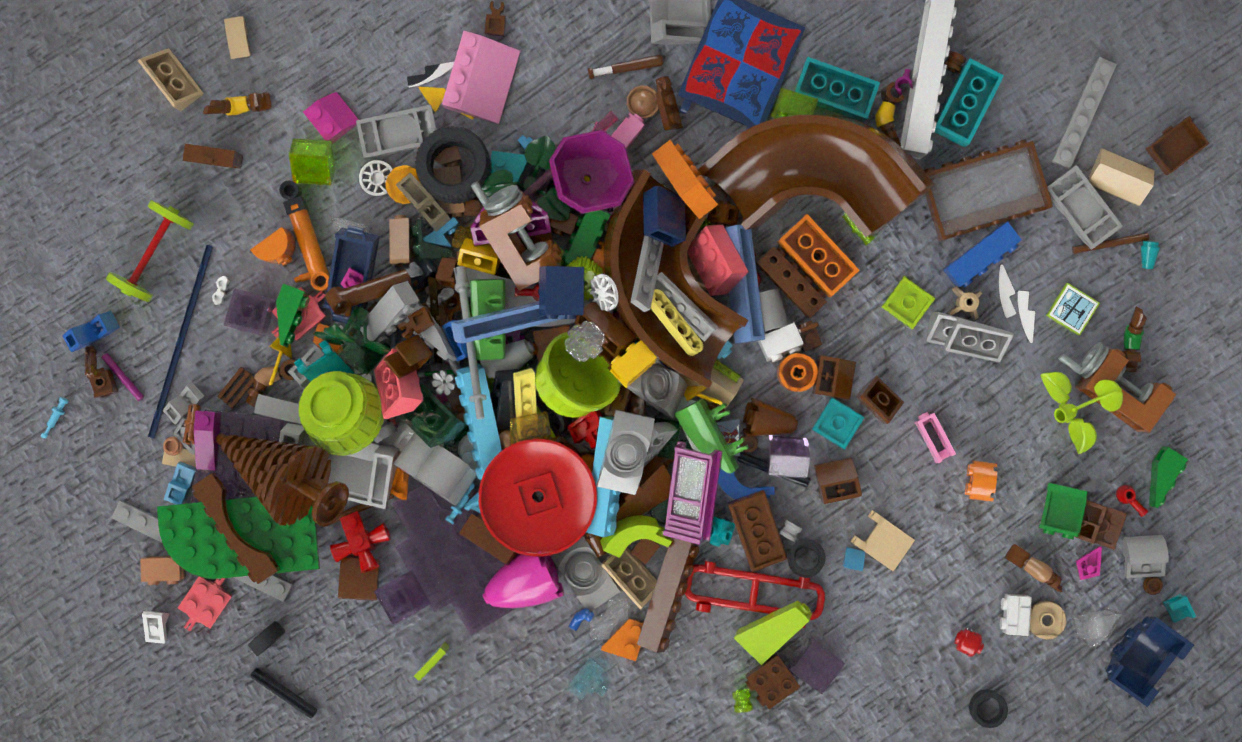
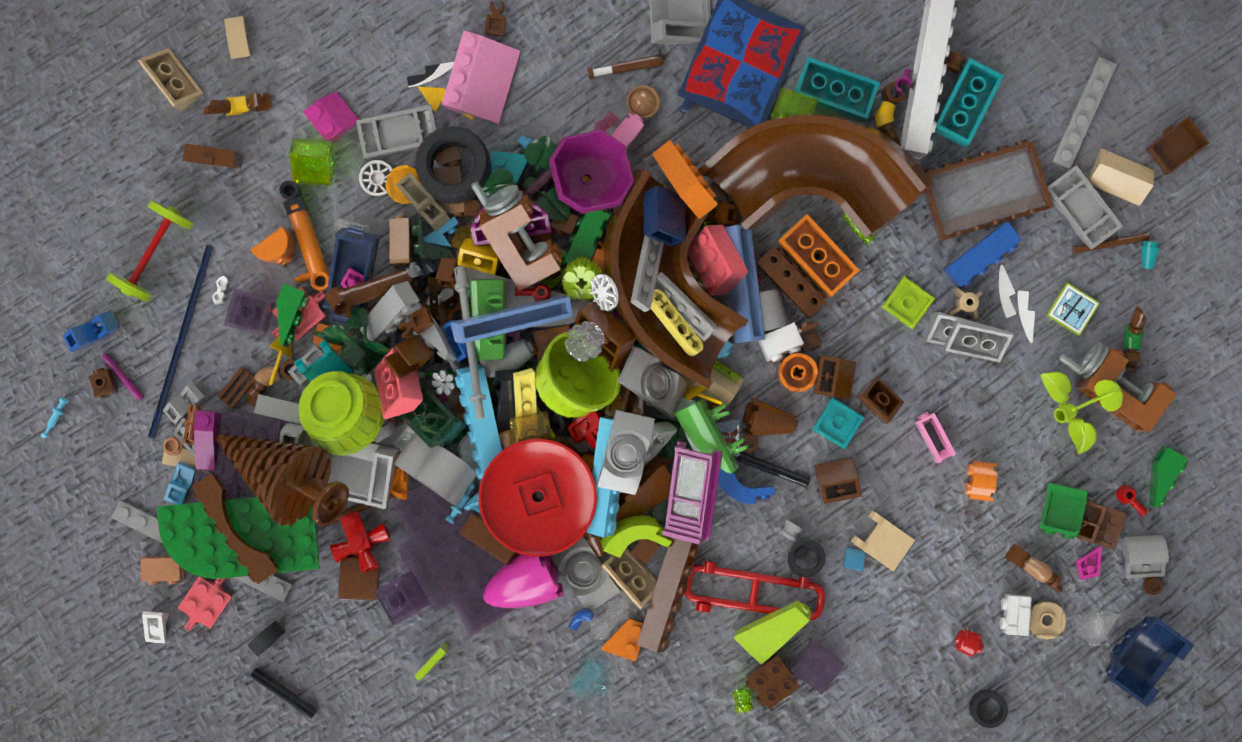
reddish brown axle [85,345,97,379] -> none
dark blue brick [539,266,584,319] -> none
yellow brick [610,340,657,388] -> none
reddish brown hinge [655,76,683,131] -> none
teal brick [709,516,735,547] -> none
reddish brown tile [728,490,788,572] -> none
clear purple brick [767,435,810,478] -> none
teal panel [1163,594,1196,623] -> none

